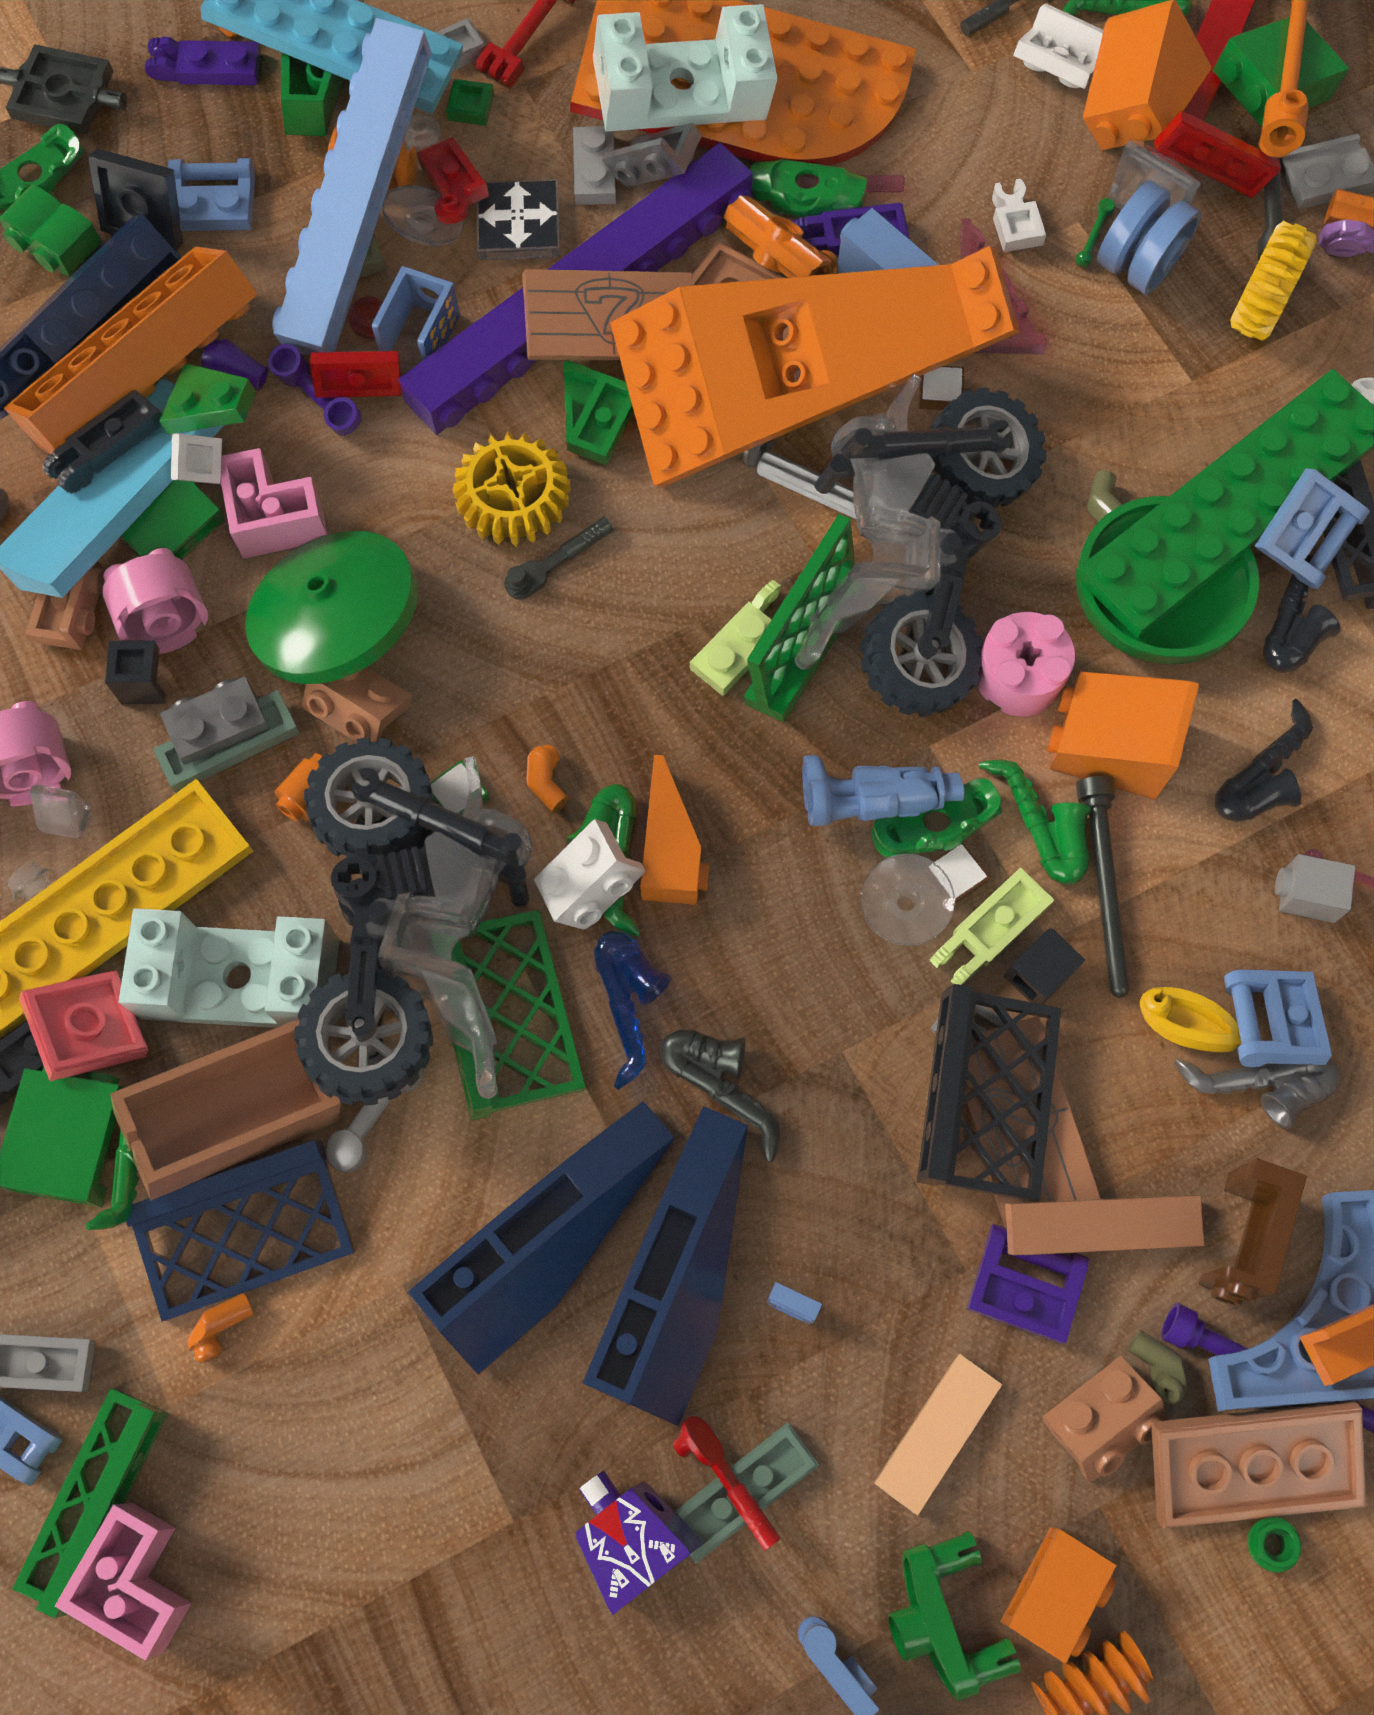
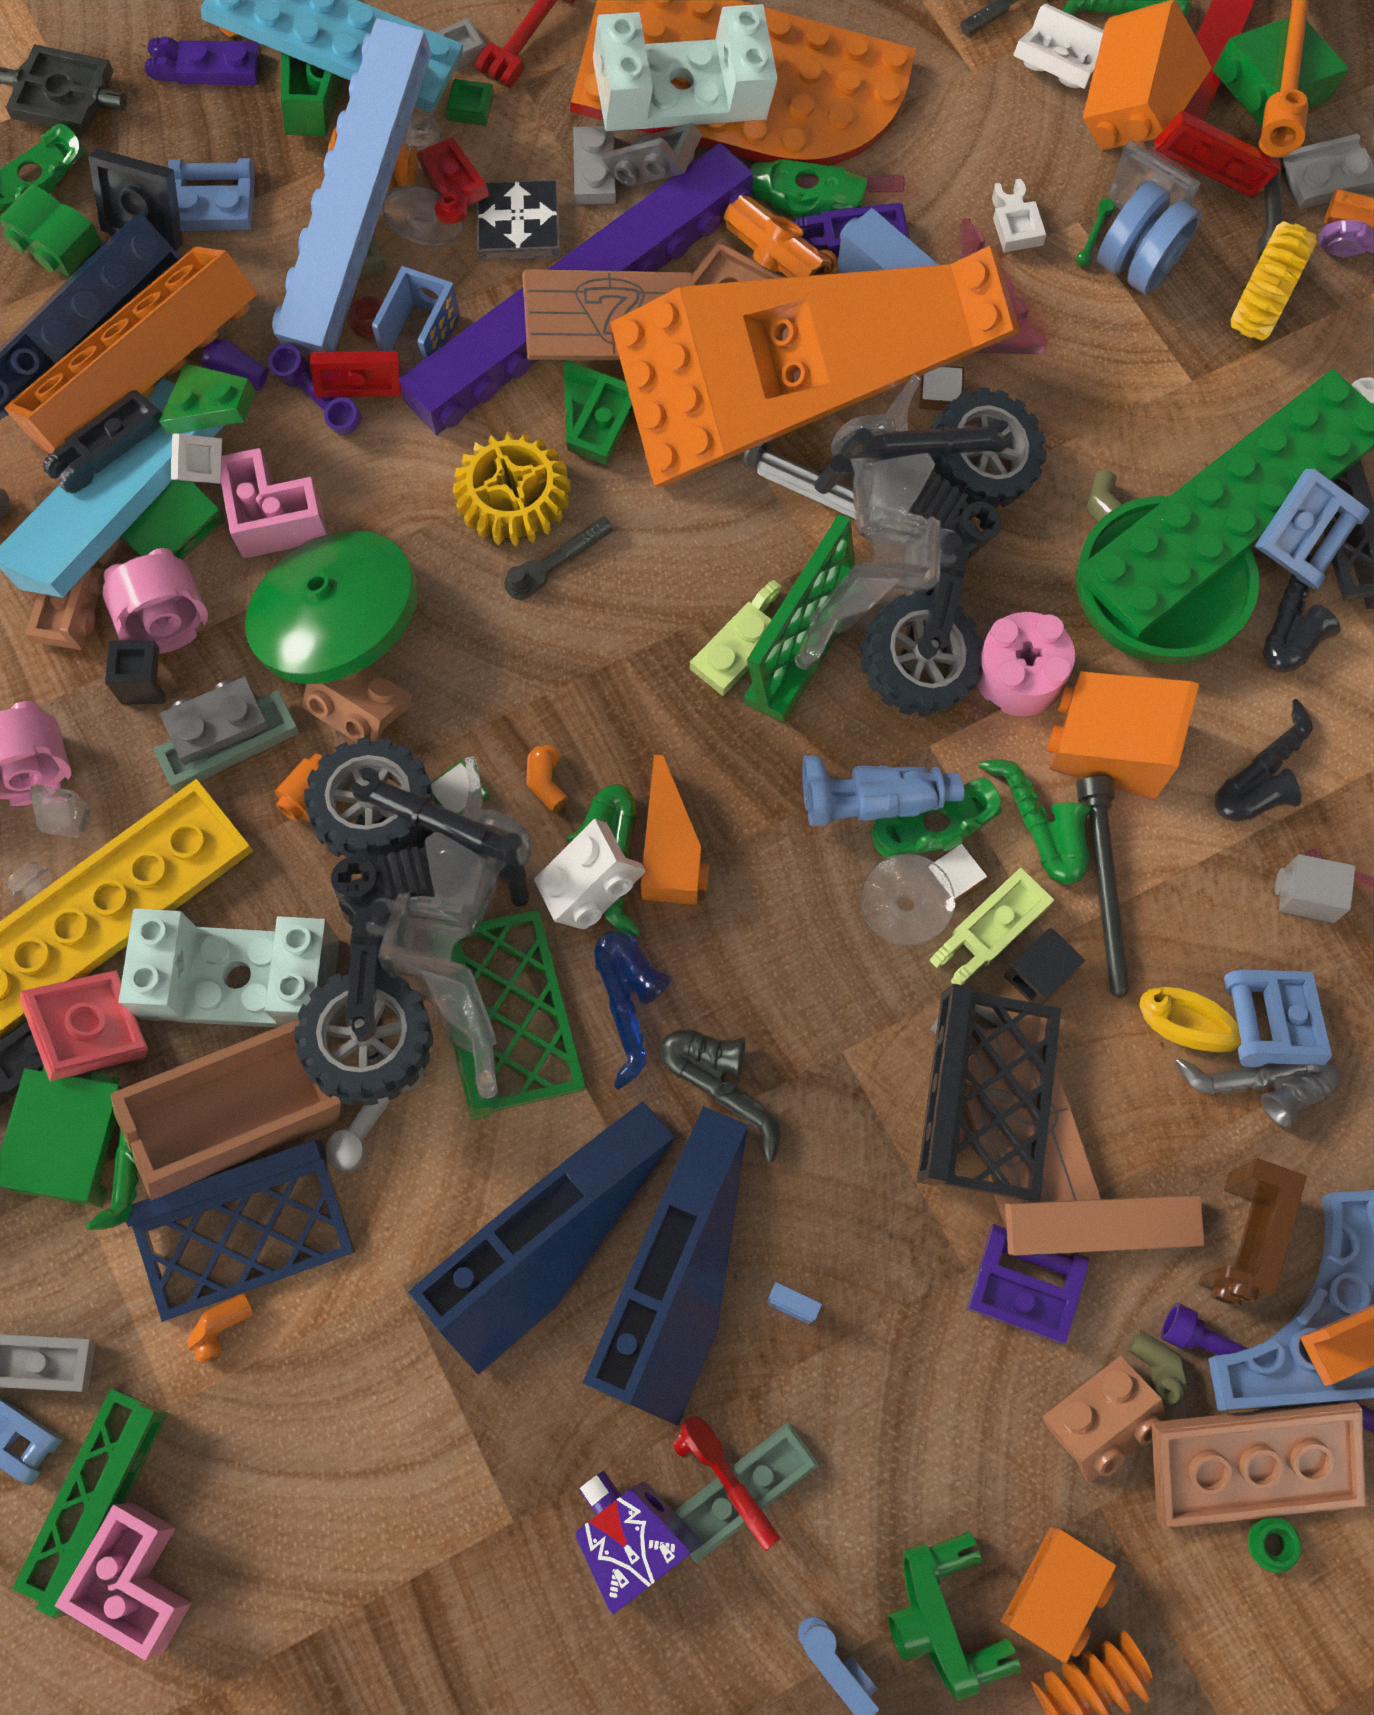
light nougat tile [874,1354,1002,1516] -> none

